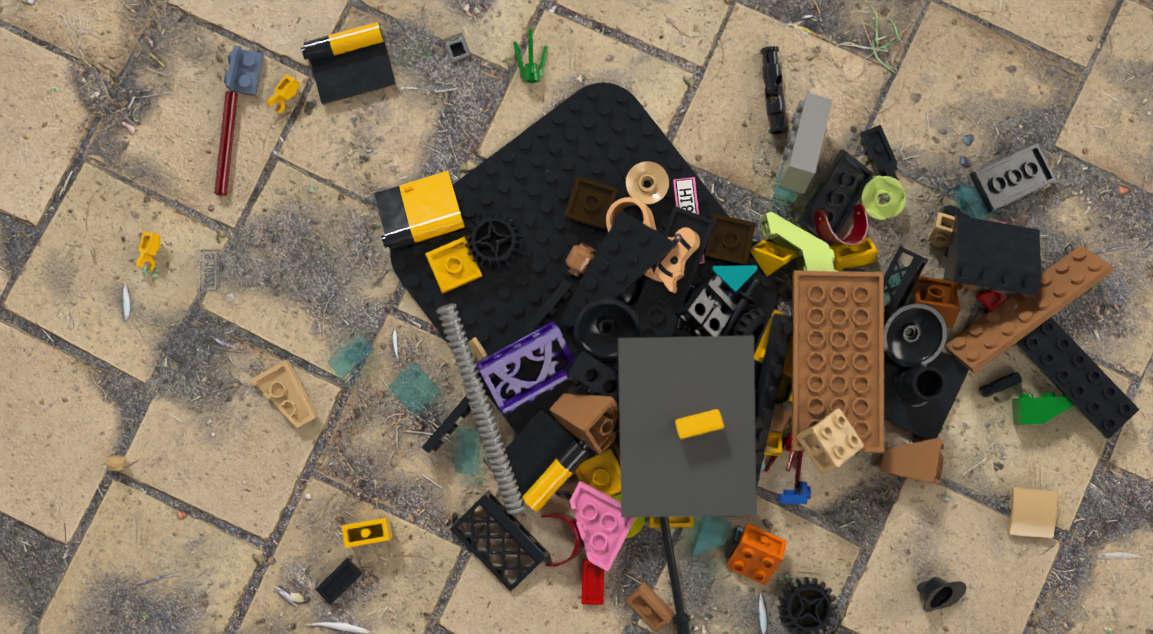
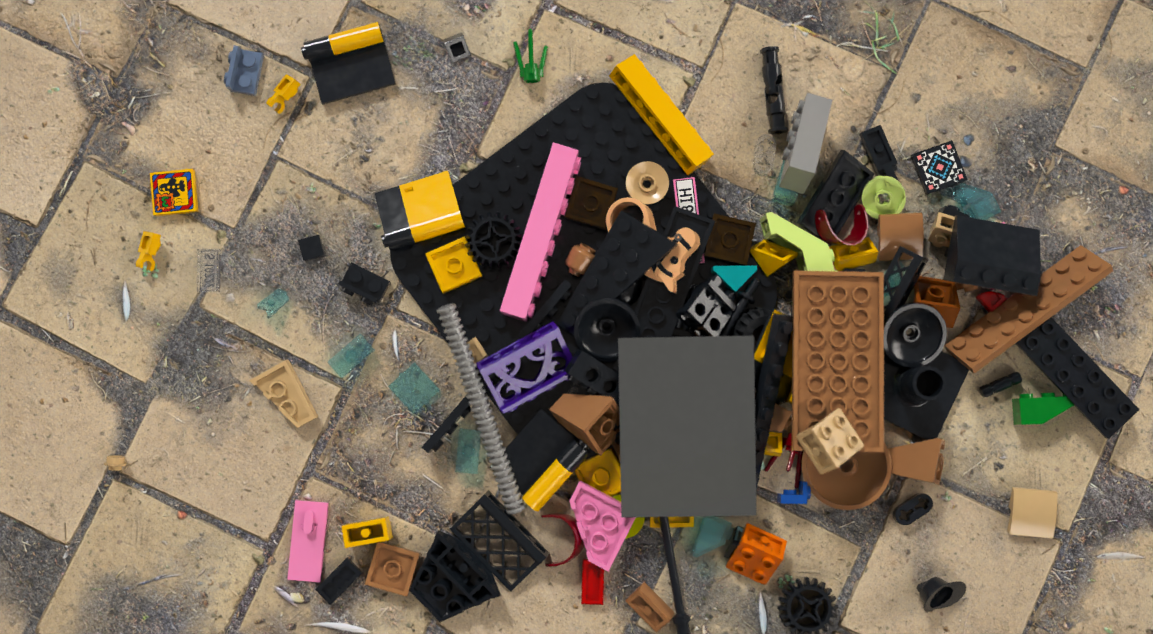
dark red axle [214,91,238,196] -> none
yellow slope [675,409,724,439] -> none
tile [969,143,1057,213] -> none
none -> tile [150,169,198,216]
none -> clear light blue piece [257,289,289,319]
none -> bright pink piece [287,500,329,582]
none -> black tile [298,234,325,262]
none -> black bracket [338,262,391,306]
none -> medium nougat plate [365,542,420,597]
none -> black wedge [409,530,501,622]
none -> bright pink brick [500,142,581,322]
none -> yellow brick [609,54,714,175]
none -> medium nougat dish [802,442,892,510]
none -> medium nougat slope [877,213,924,261]
none -> black beam [893,493,933,525]
none -> black tile [911,140,968,195]

